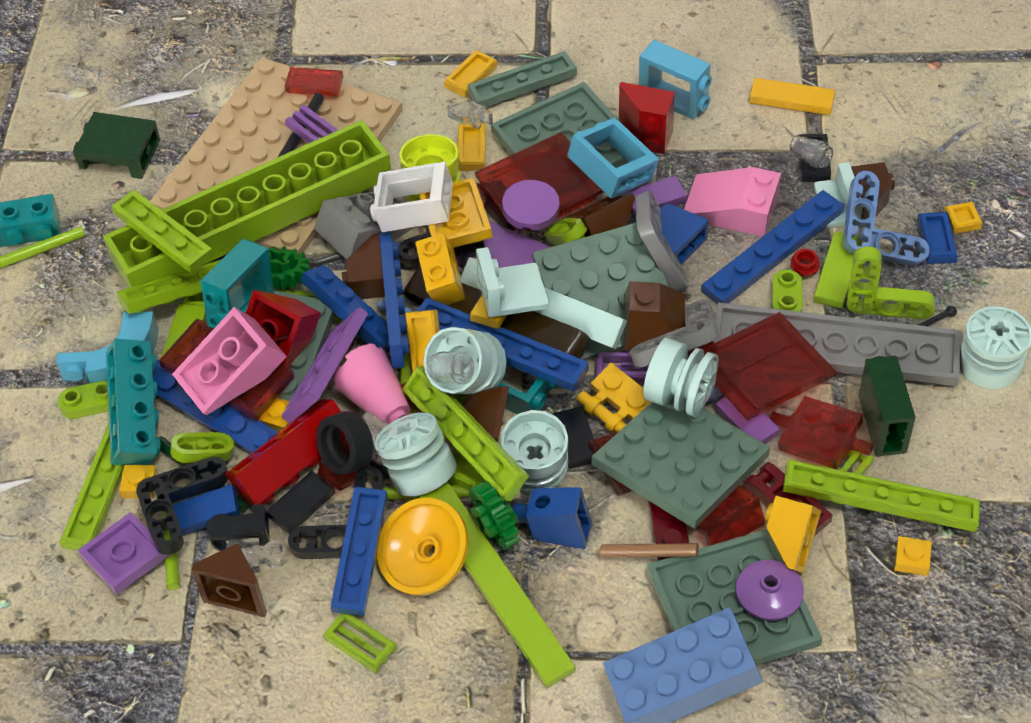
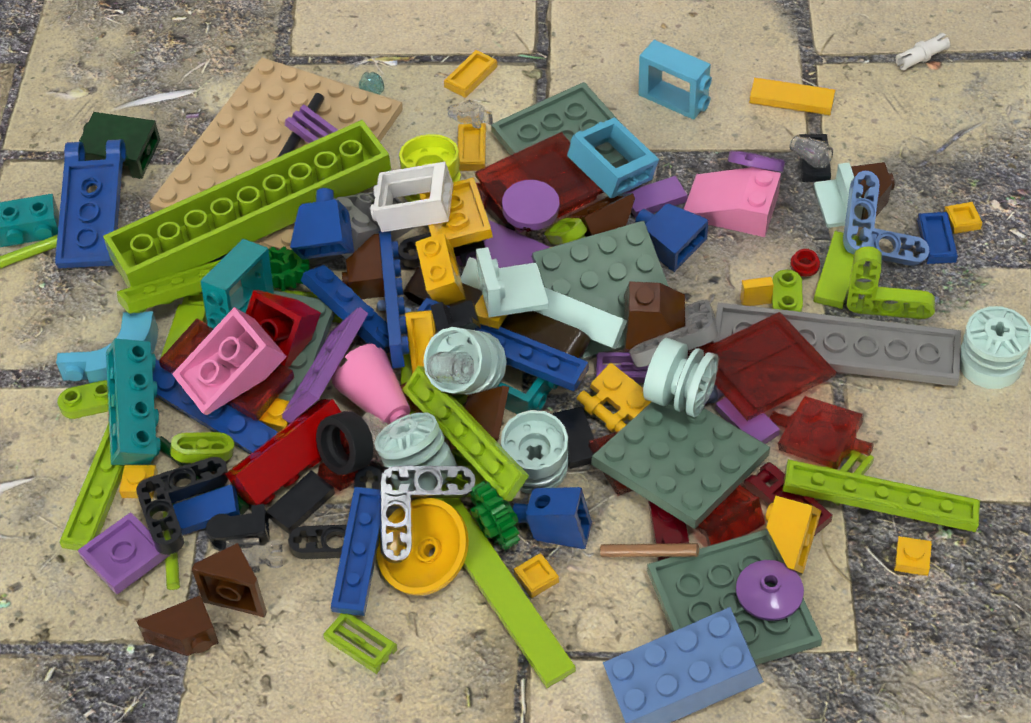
lime plate [112,190,214,273] -> none
clear red tile [285,67,344,97] -> none
sand green plate [468,51,577,110] -> none
red slope [619,82,675,154] -> none
light grey beam [636,190,689,291] -> none
blue plate [701,190,844,305] -> none
dark green brick [858,356,916,457] -> none
black hinge [918,306,957,326] -> none
none -> blue hinge [55,139,126,268]
none -> reddish brown slope [137,595,219,656]
none -> blue torso [290,188,354,260]
none -> clear light blue plate [359,72,384,95]
none -> beam [379,466,476,563]
none -> black panel [430,300,481,332]
none -> yellow tile [513,553,559,598]
none -> medium lavender tile [728,150,785,172]
none -> yellow tile [740,277,774,306]
none -> white pin [895,33,950,71]

